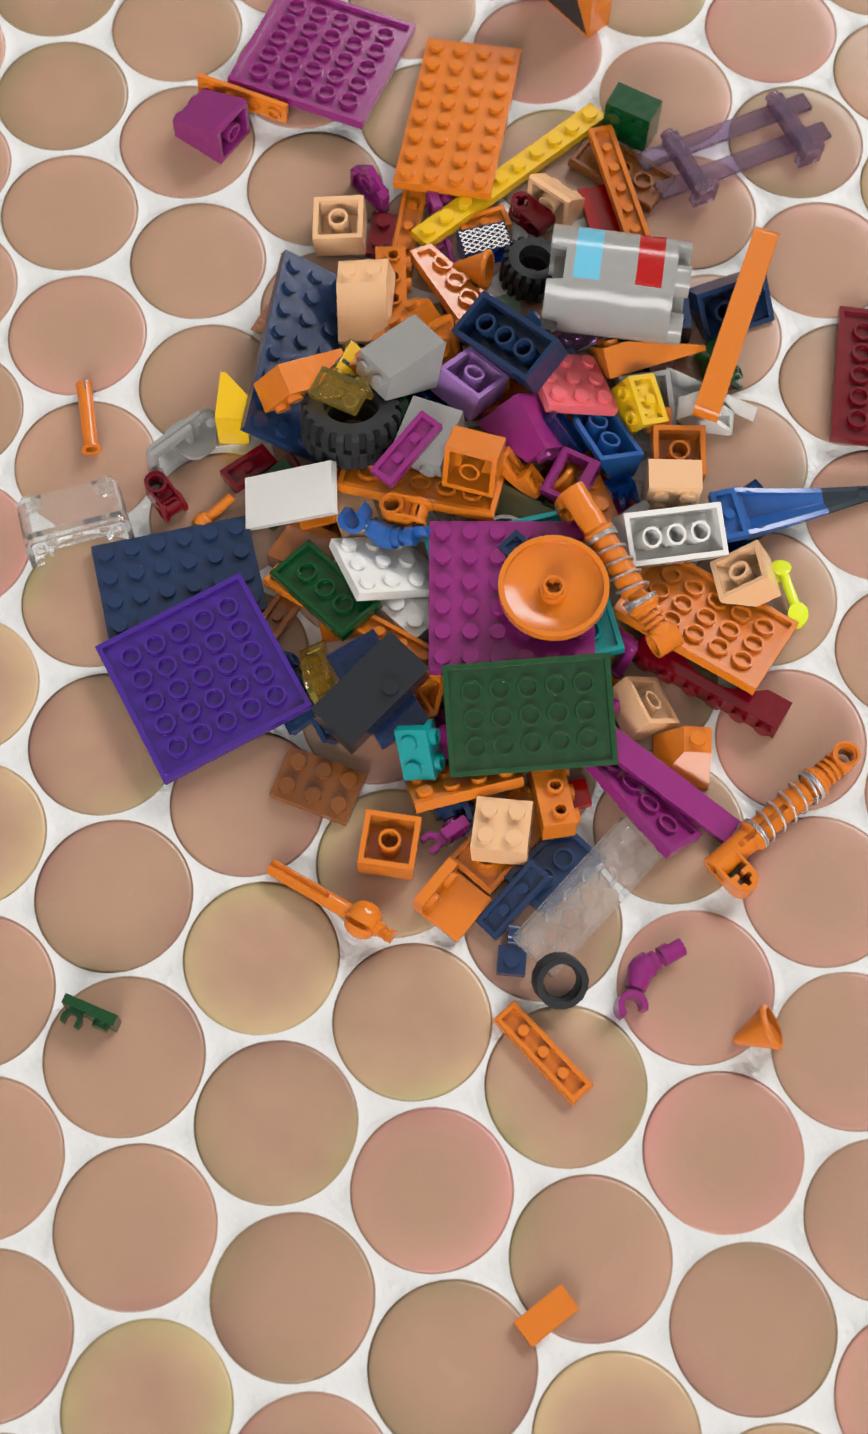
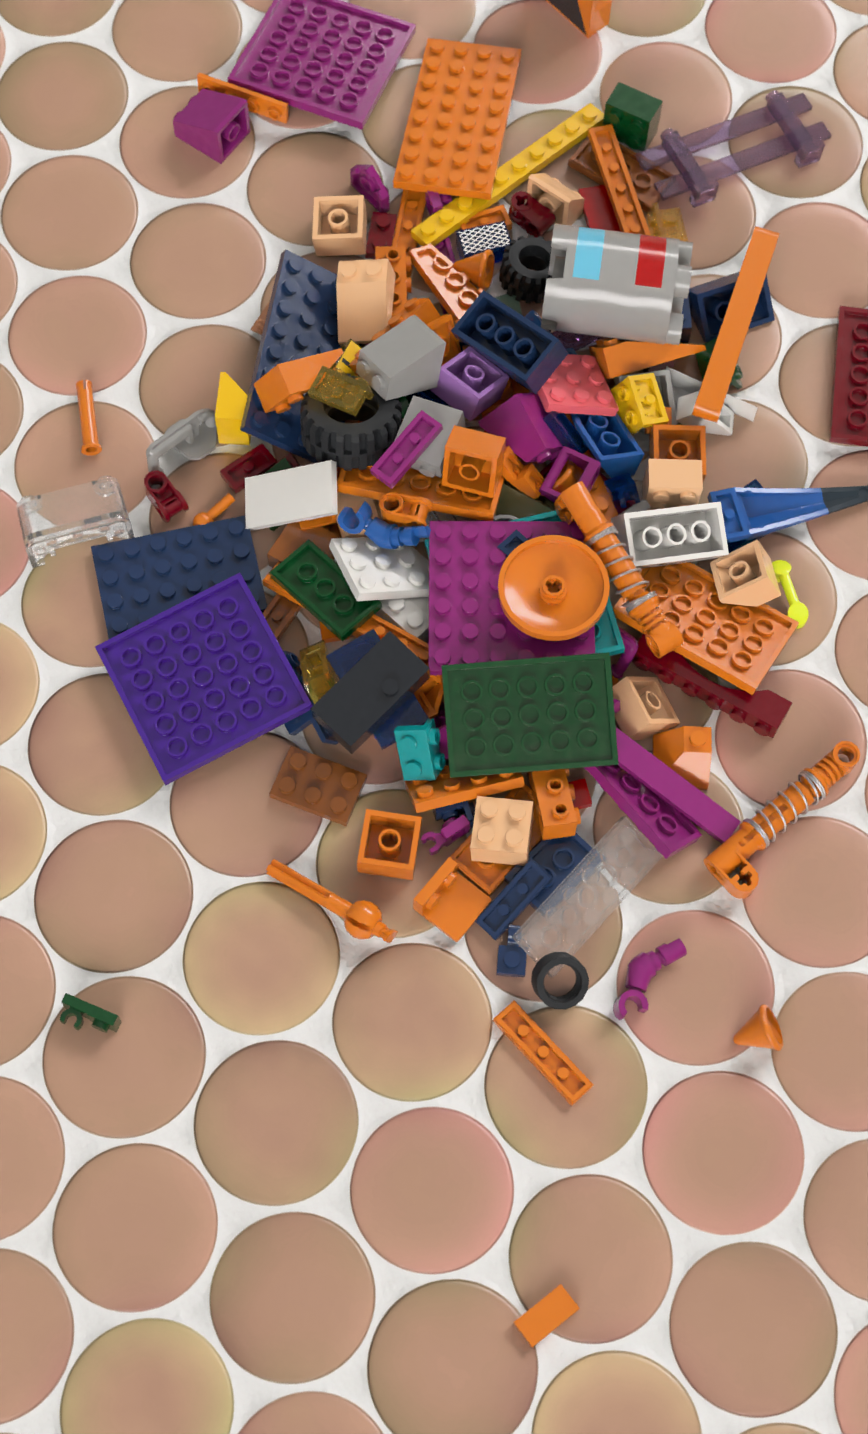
none -> clear yellow bracket [647,203,688,242]

